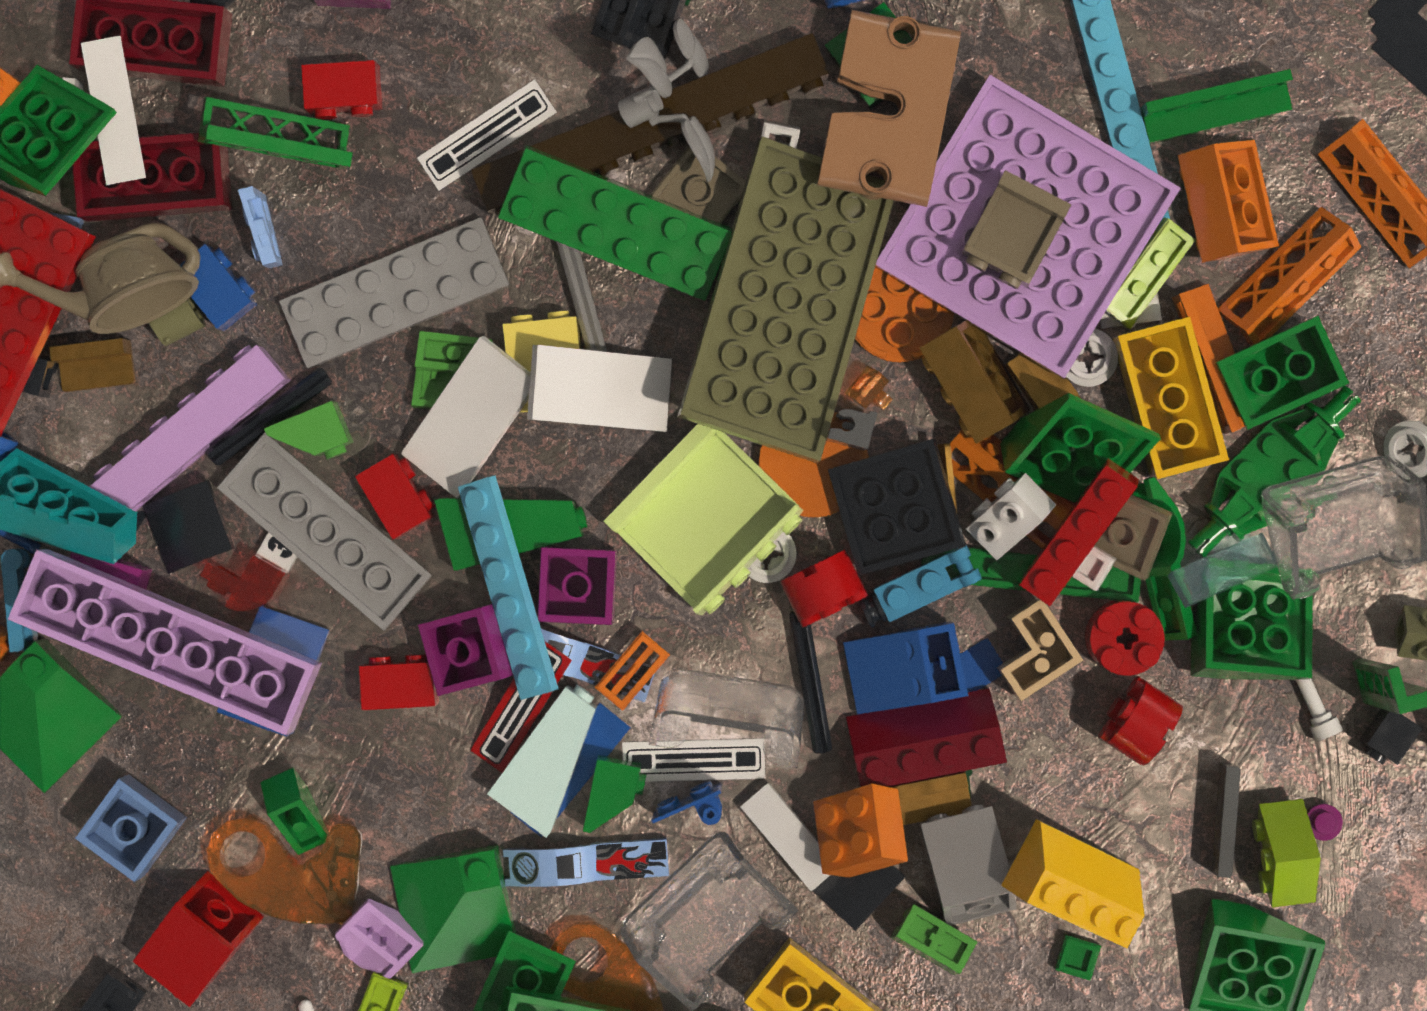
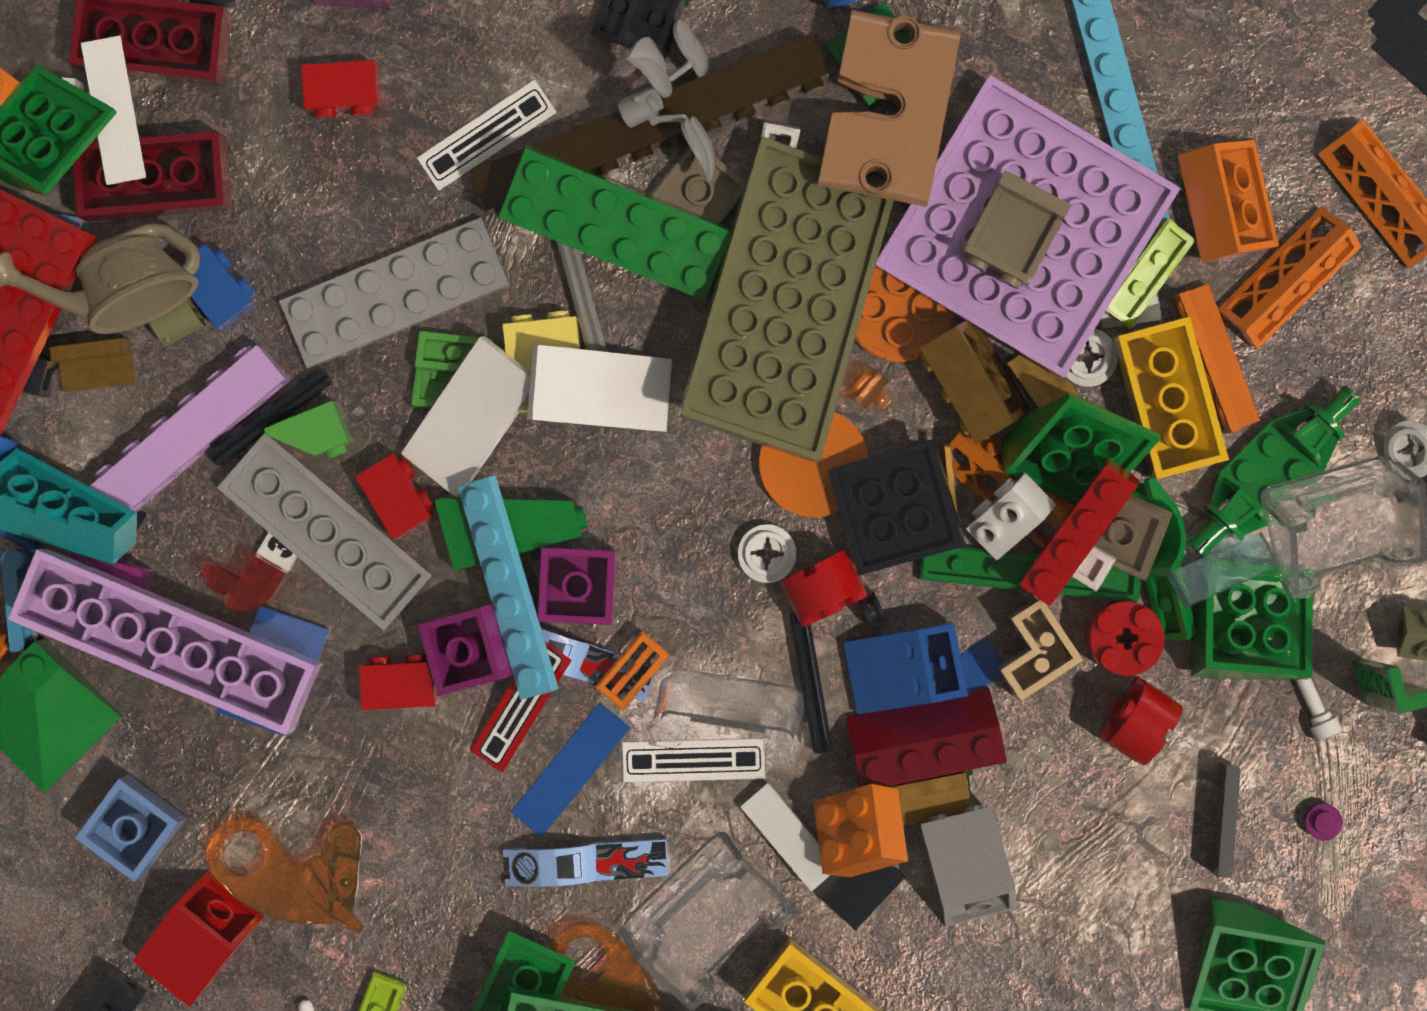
black slope [143,480,235,574] -> none
green fence [198,97,353,169] -> none
light blue wing [238,186,283,268] -> none
green slope [260,767,331,855] -> none
lavender slope [335,898,424,979] -> none
green slope [390,844,516,973] -> none
light aqua slope [487,684,597,838] -> none
green slope [583,755,647,833] -> none
yellowish green panel [604,424,804,615] -> none
blue hinge [651,780,722,825] -> none
dark grey hinge [826,409,877,451] -> none
dark azure plate [873,545,982,622] -> none
bright green hinge [890,904,977,975] -> none
yellow slope [1001,819,1145,948] -> none
green tile [1054,933,1101,981] -> none
green fence [1140,69,1293,144] -> none
green slope [1216,316,1349,430] -> none
lime brick [1252,799,1321,907] -> none
black brick [1359,709,1423,765] -> none

